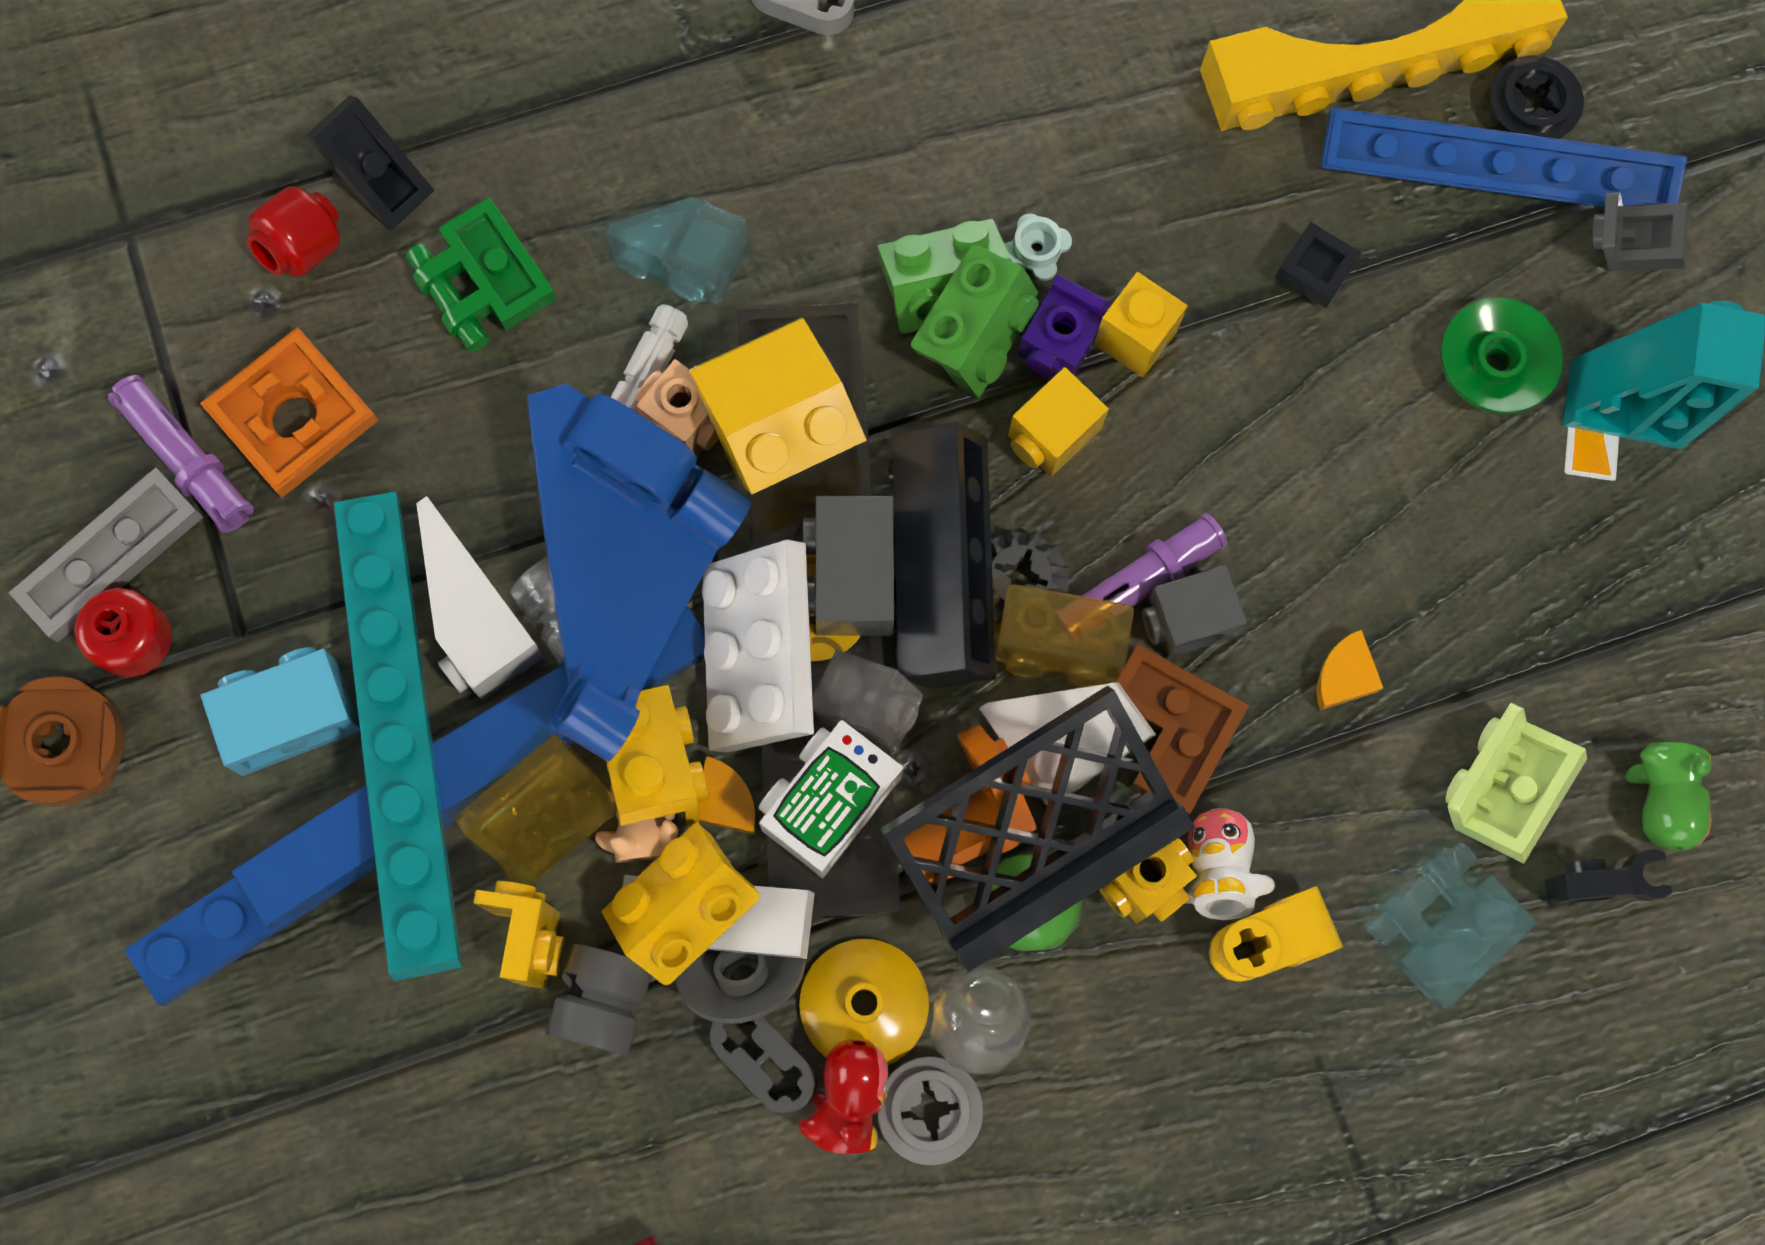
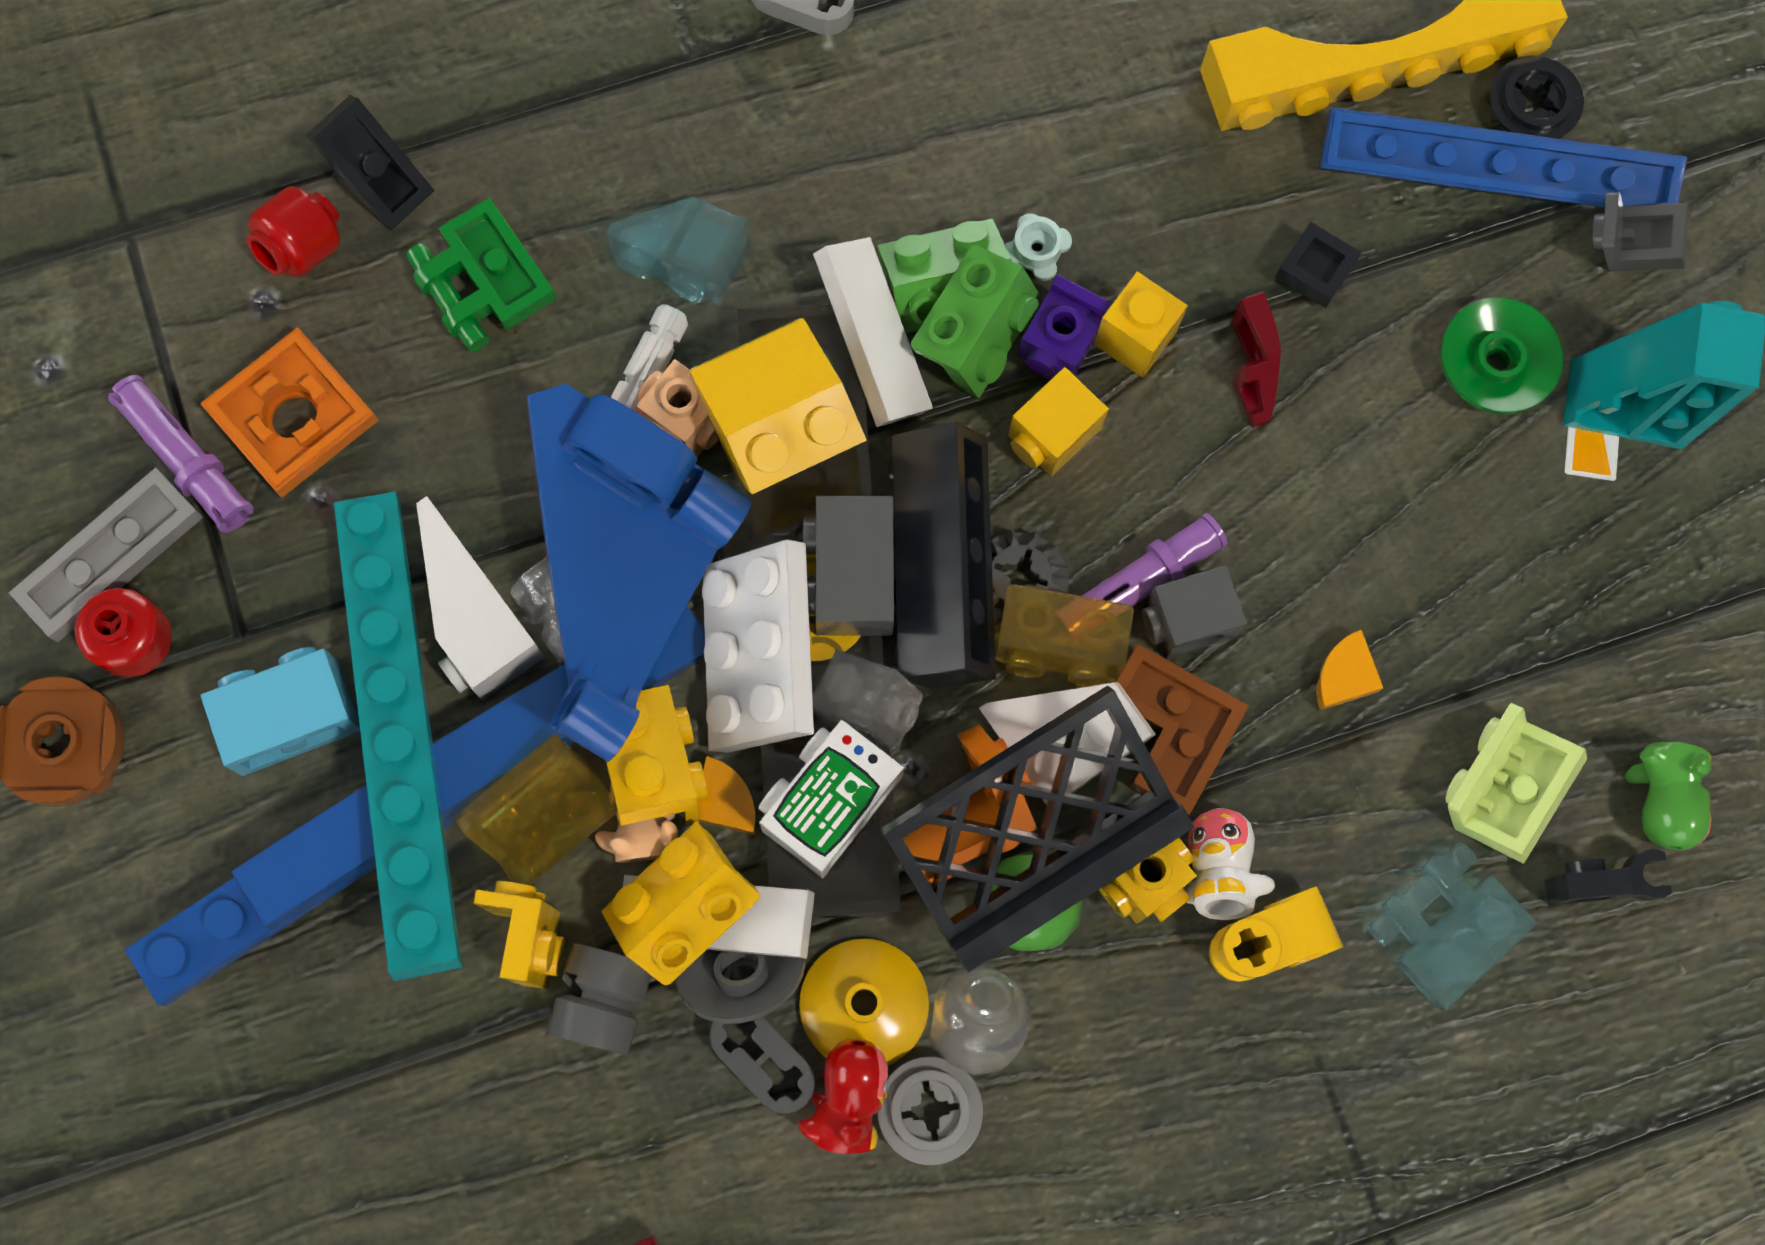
none -> white tile [813,237,933,427]
none -> dark red slope [1230,291,1281,428]

